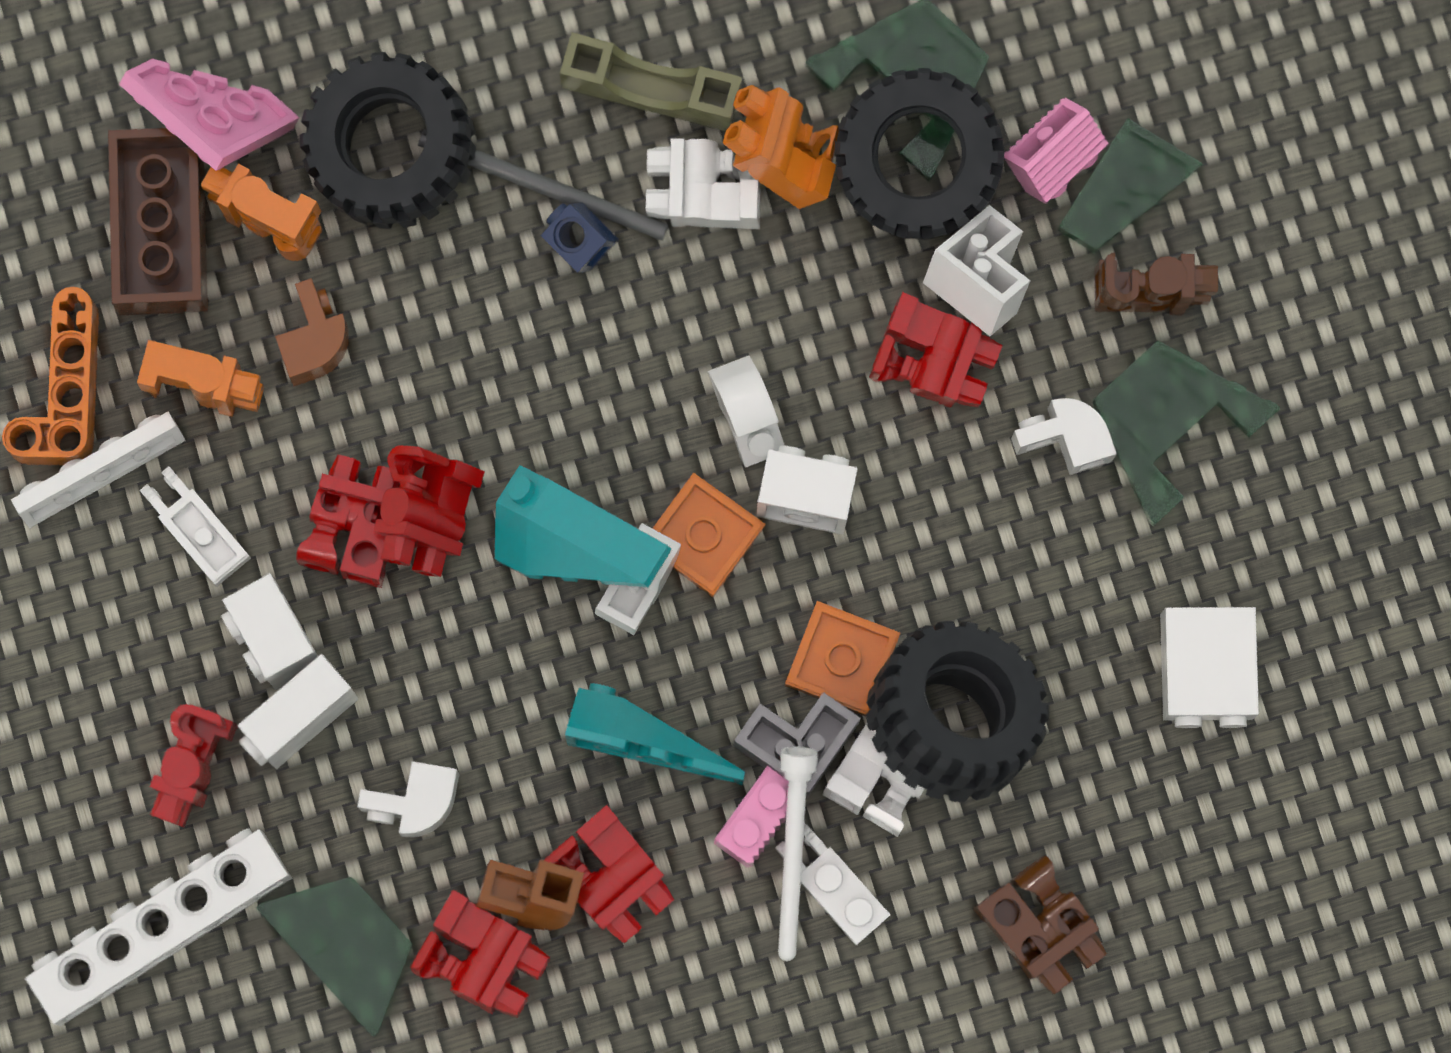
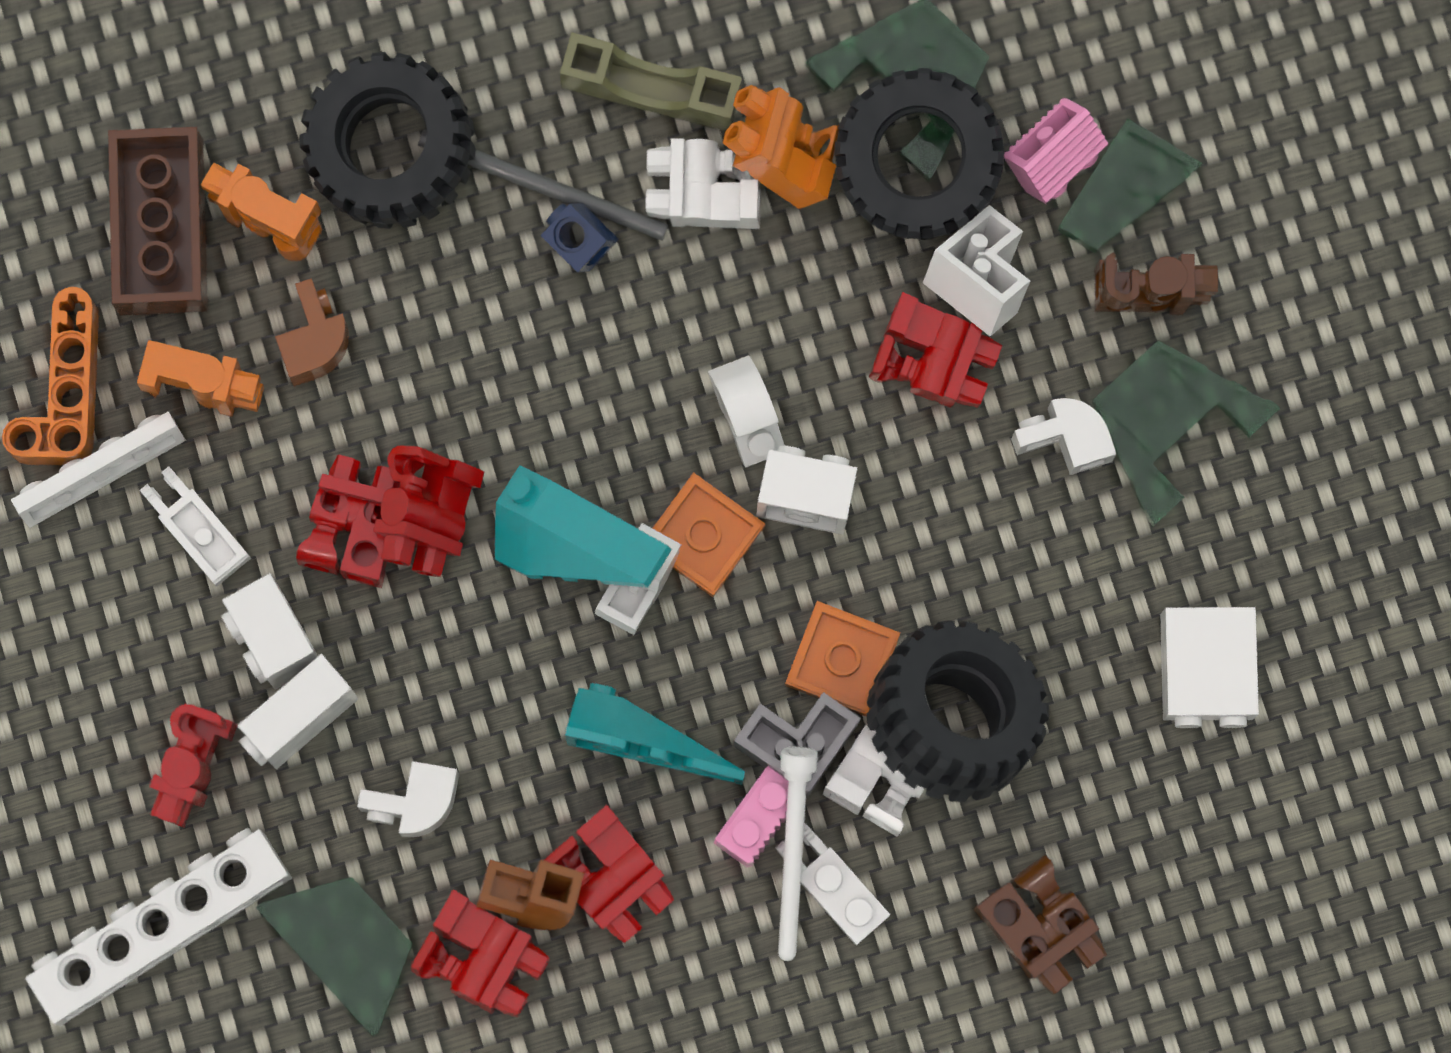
bright pink plate [119,59,300,171] -> none

